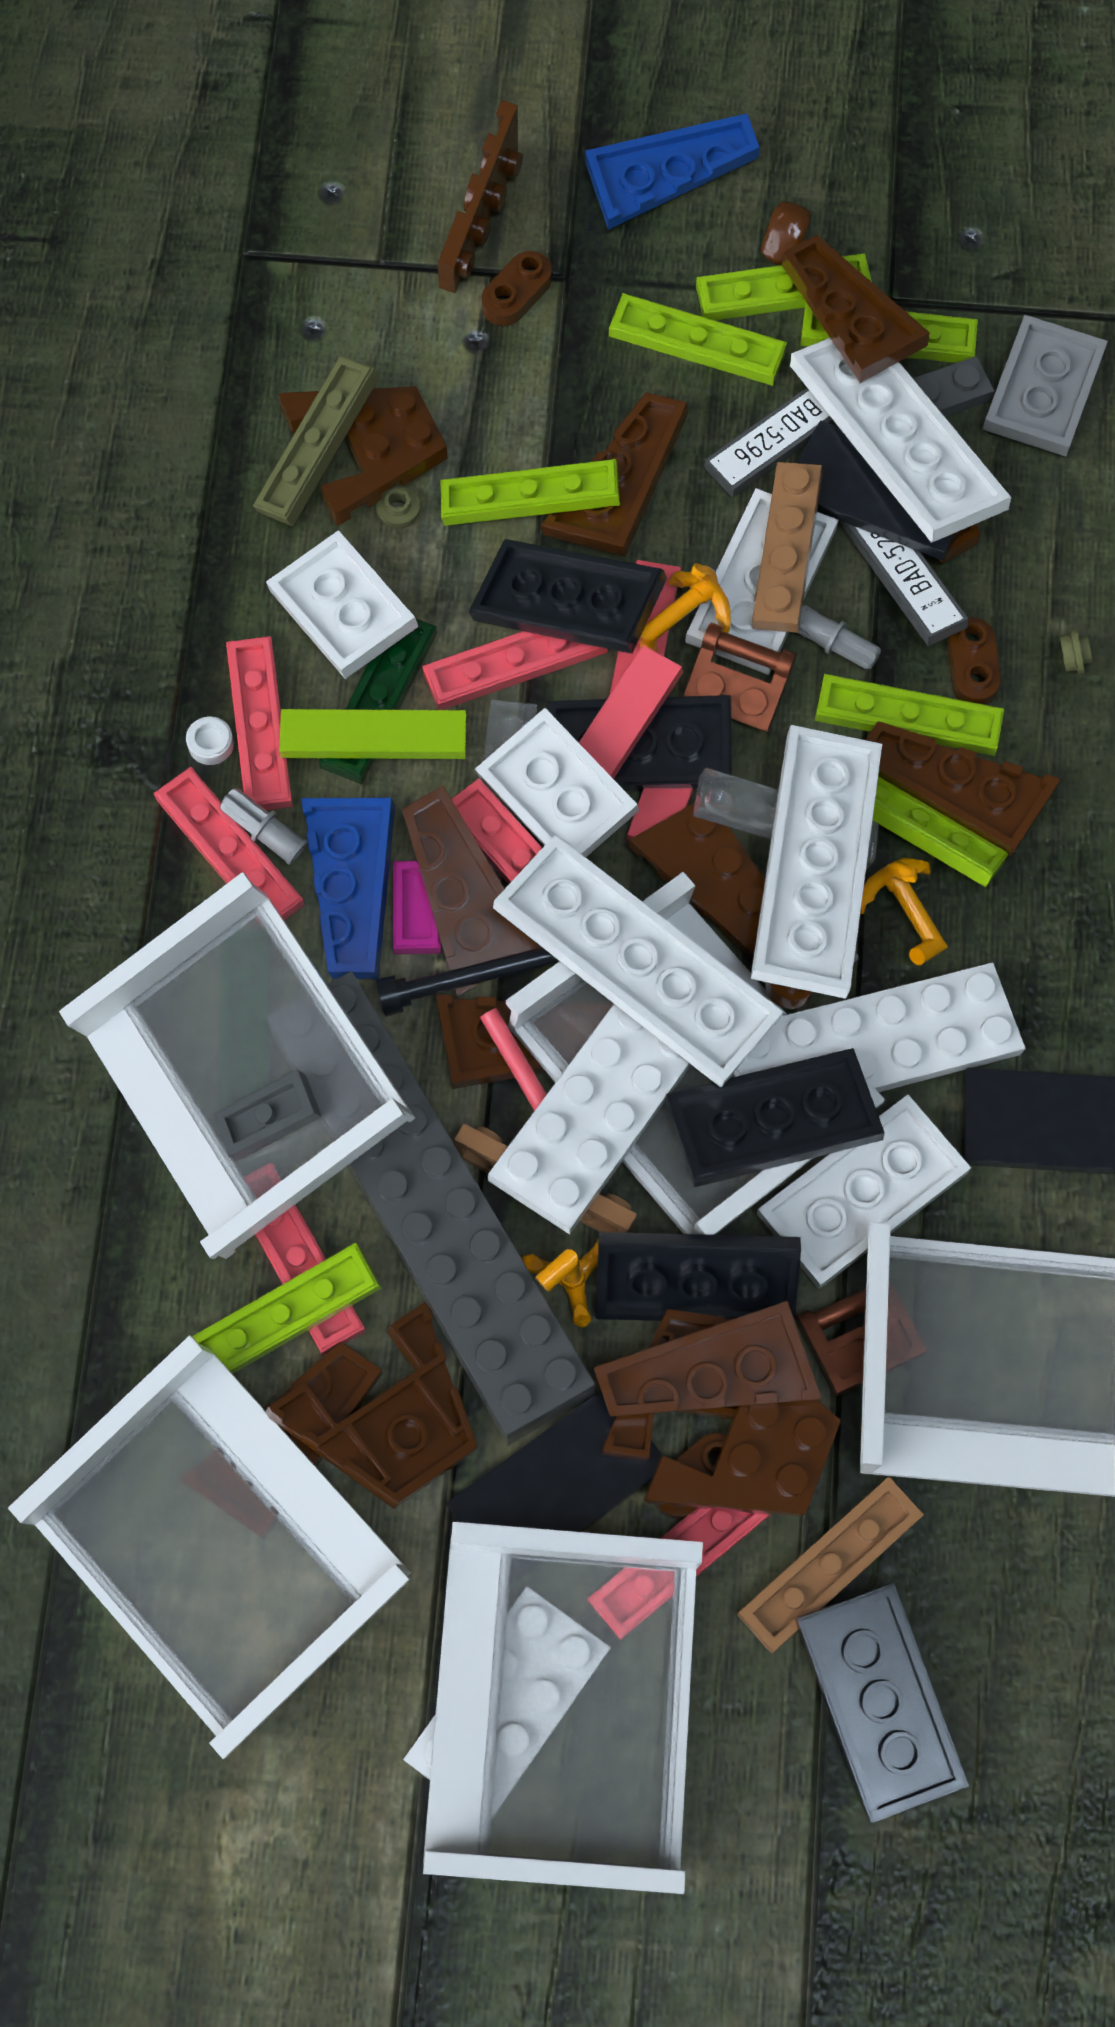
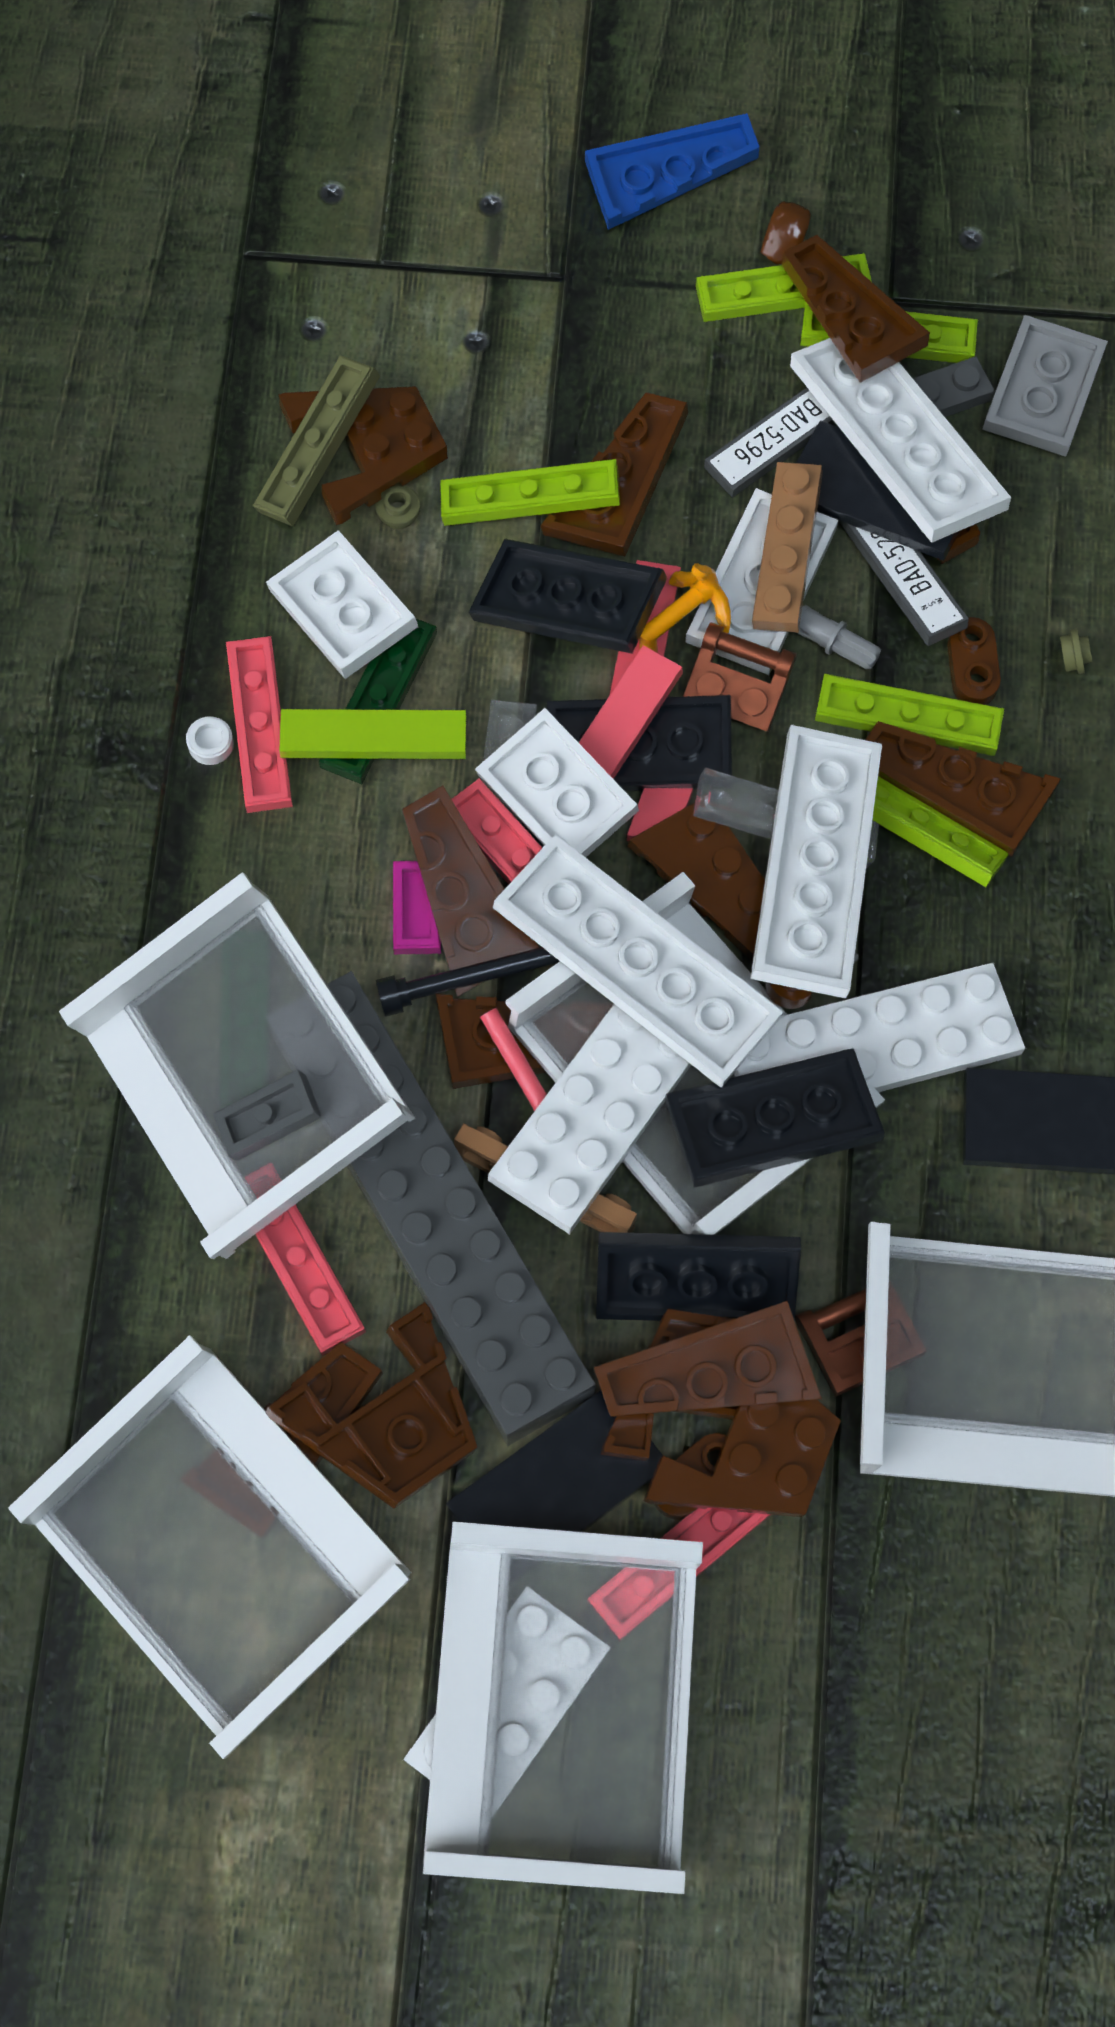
coral tile [154,767,305,931] -> none
lime tile [192,1243,382,1373] -> none
light grey axle [220,788,308,865] -> none
blue wing [301,798,395,979] -> none
coral tile [422,631,608,710] -> none
reddish brown wing [438,100,523,293] -> none
reddish brown plate [482,251,552,326] -> none
light orange piece [521,1239,599,1327] -> none
lime tile [609,293,787,386] -> none
medium nougat plate [737,1477,924,1654] -> none
white plate [757,1095,971,1289] -> none
tile [795,1583,969,1823] -> none
light orange piece [860,858,948,965] -> none

